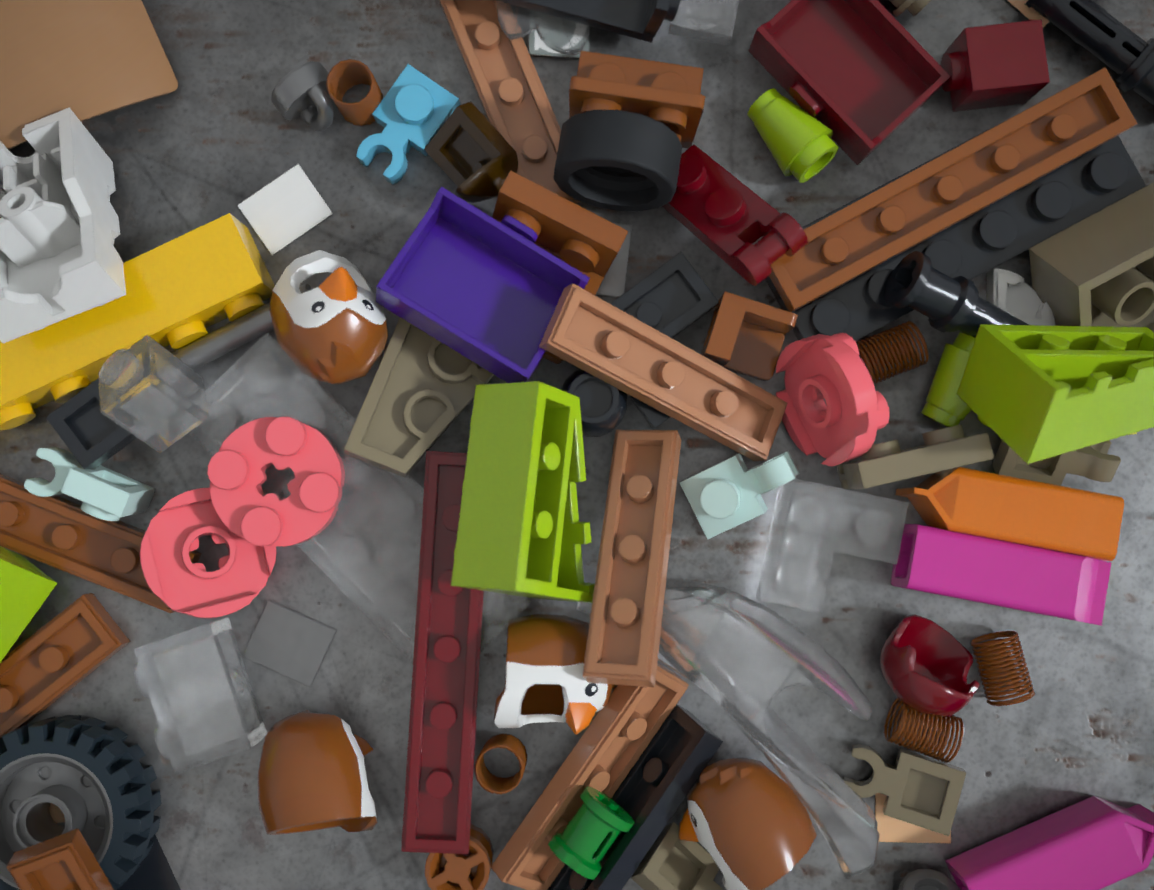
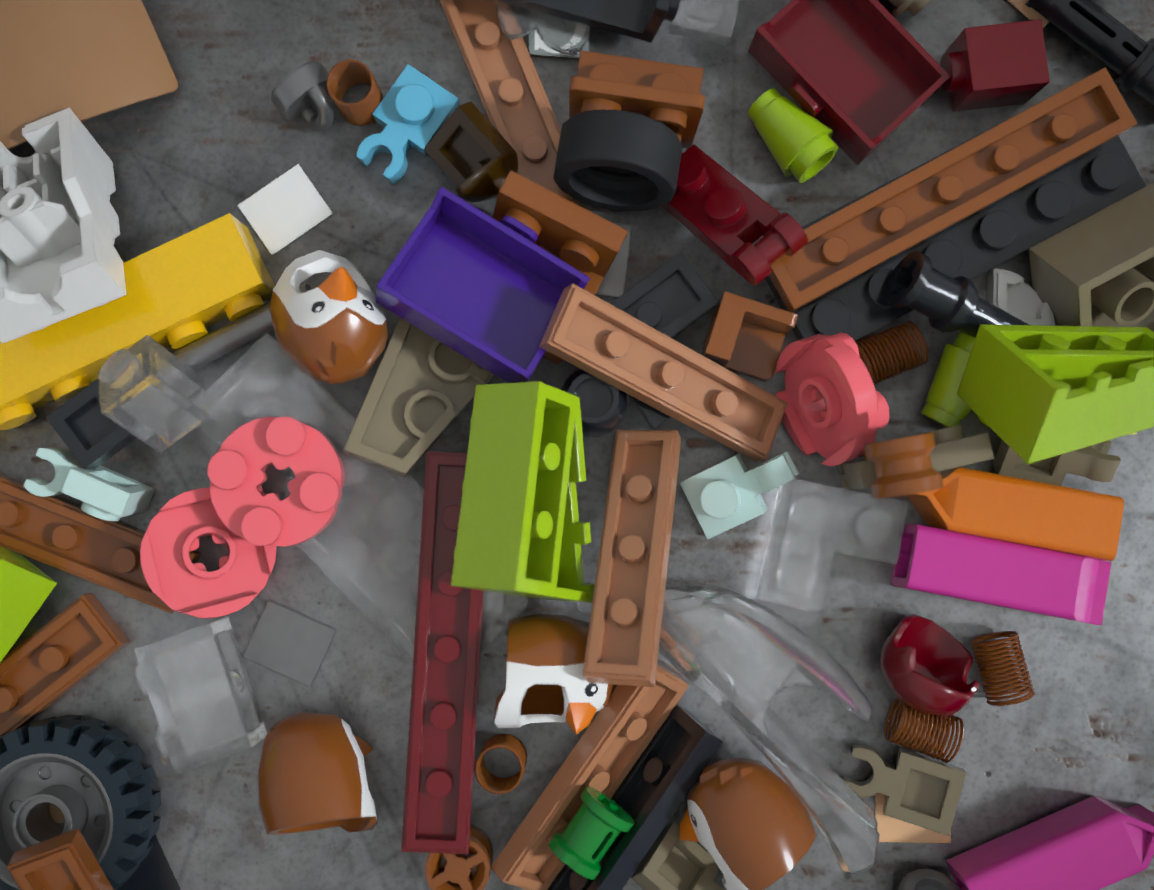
none -> dark orange wheel [863,432,944,499]

